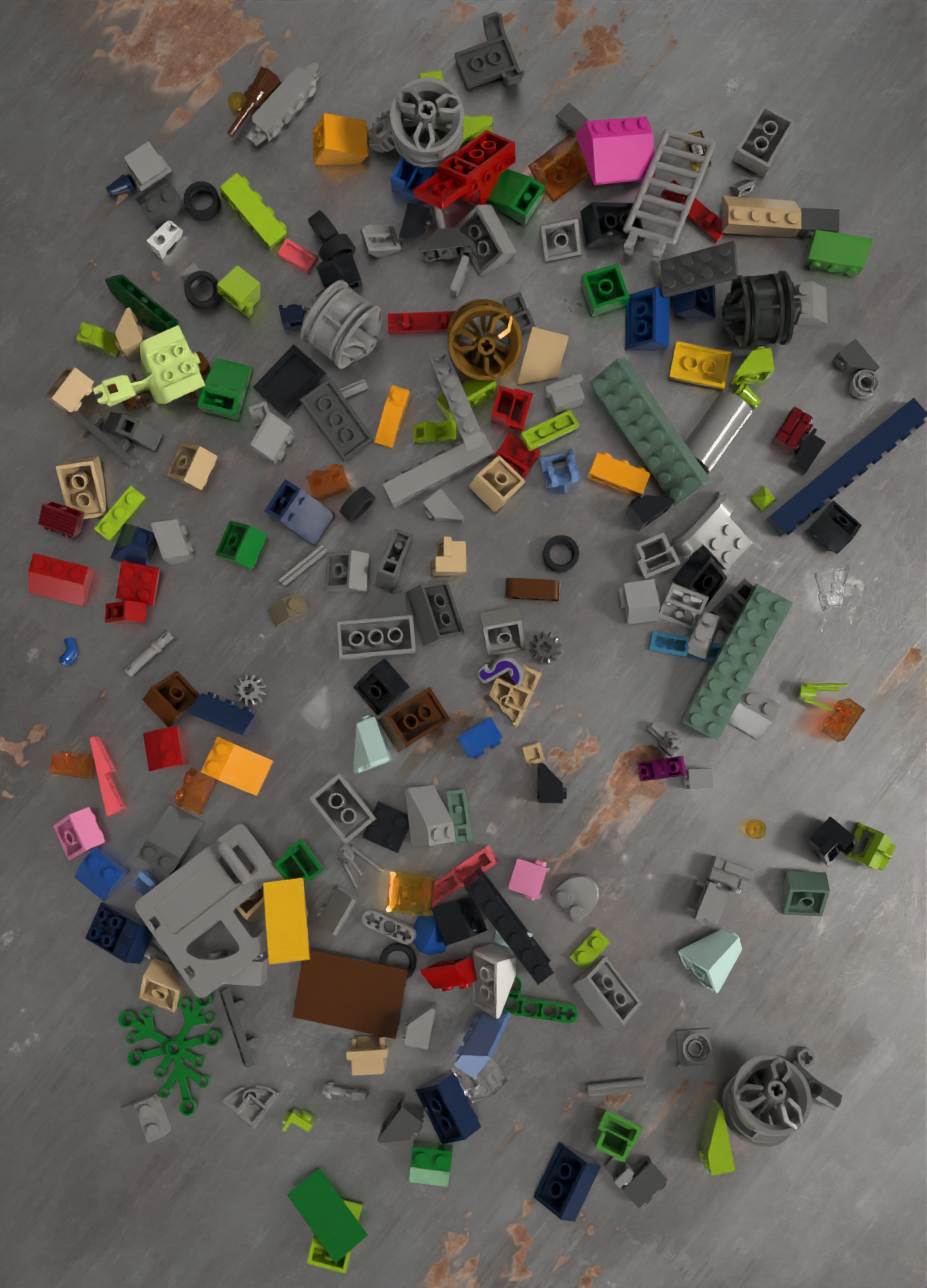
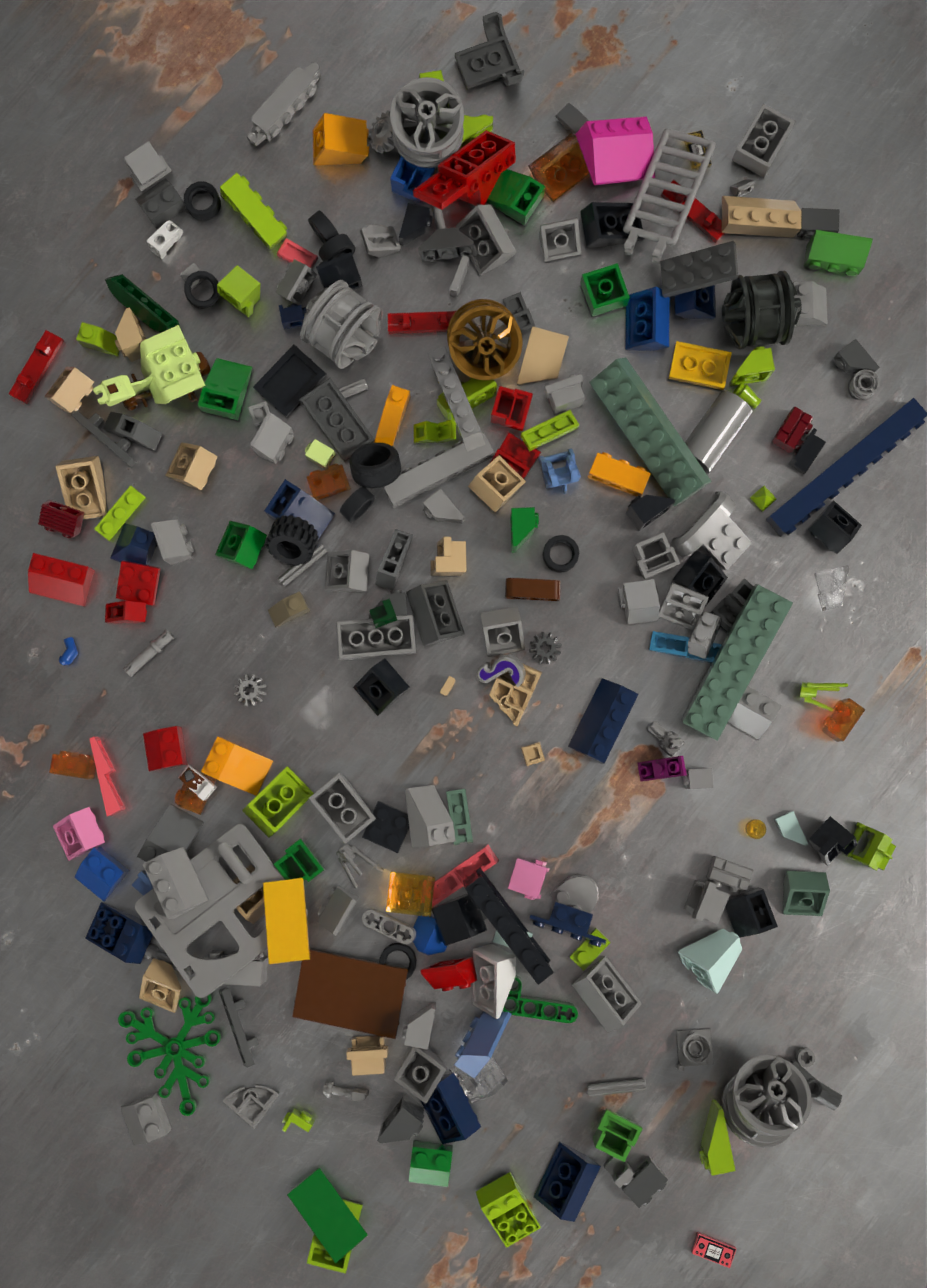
dark blue cone [106,174,136,197] -> none
reddish brown slope [143,671,200,727] -> none
dark blue slope [189,691,258,737] -> none
reddish brown piece [227,66,281,137] -> none
clear yellow tile [228,92,246,113] -> none
light aqua slope [353,715,392,774] -> none
reddish brown slope [378,687,450,752] -> none
blue slope [457,717,503,759] -> none
black slope [537,763,567,803] -> none
none -> red hinge [9,330,64,404]
none -> light grey slope [143,847,209,919]
none -> leg [178,765,217,801]
none -> lime slope [242,766,314,838]
none -> black tyre [266,515,318,566]
none -> light grey slope [276,259,317,305]
none -> yellowish green brick [305,439,336,470]
none -> black tyre [349,443,401,489]
none -> dark green panel [369,598,397,628]
none -> light grey slope [394,1047,447,1104]
none -> tan tile [440,676,456,697]
none -> lime slope [476,1172,541,1248]
none -> green slope [510,507,539,553]
none -> dark blue bracket [530,902,607,947]
none -> dark blue slope [568,678,639,764]
none -> tile [691,1232,737,1268]
none -> black slope [725,887,778,938]
none -> light aqua tile [775,811,809,846]

